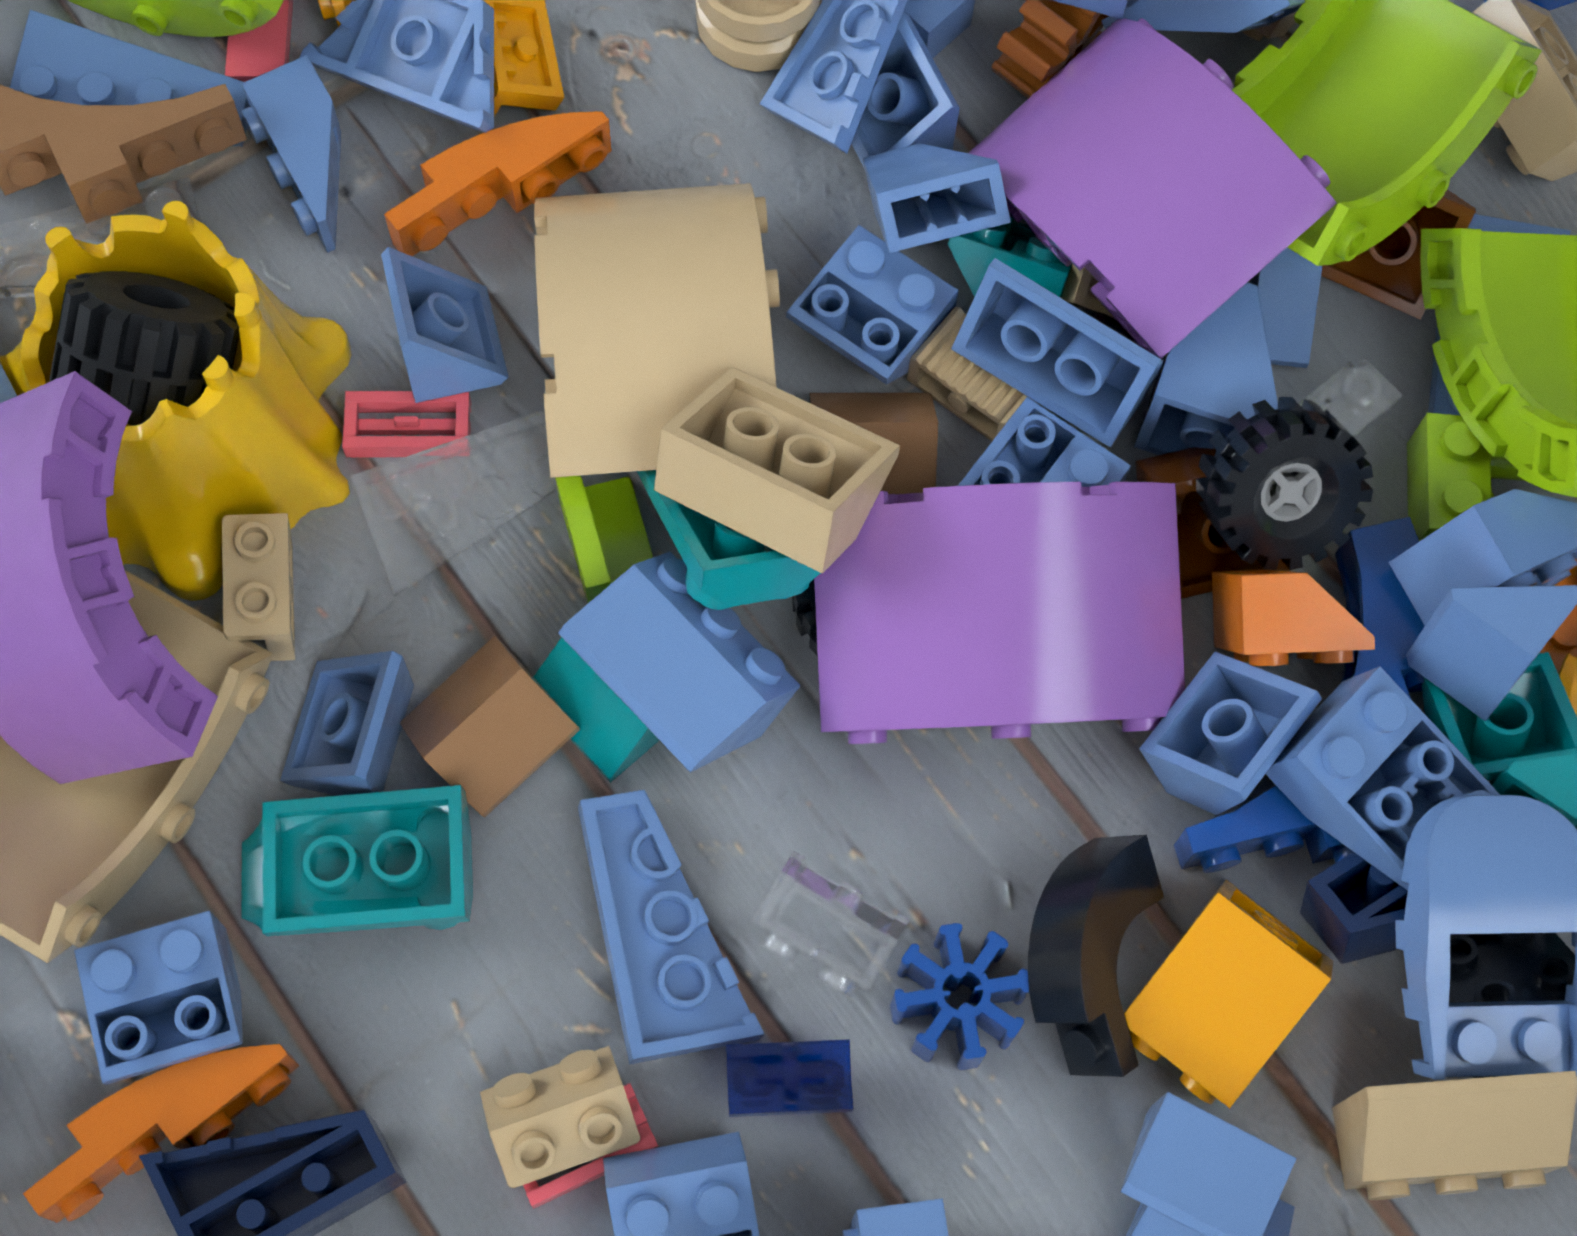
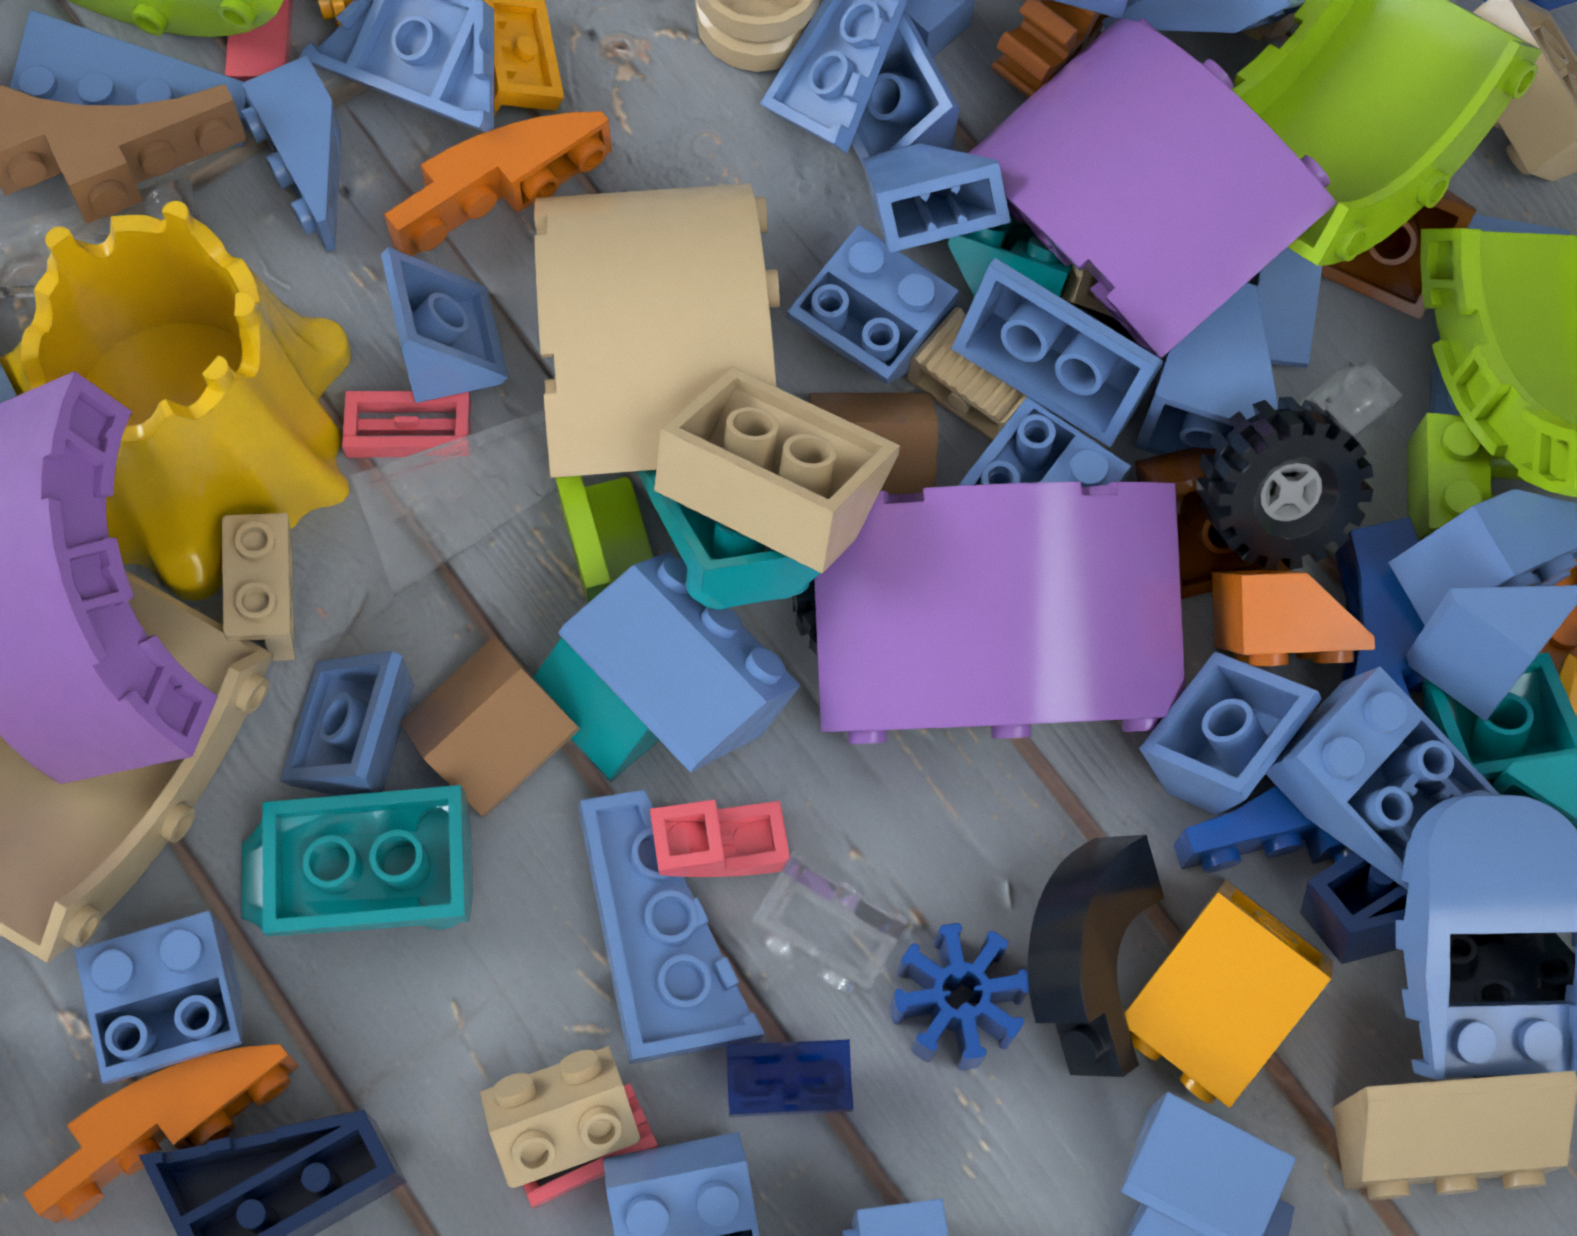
black wheel [50,271,240,425] -> none
none -> coral slope [650,800,791,877]

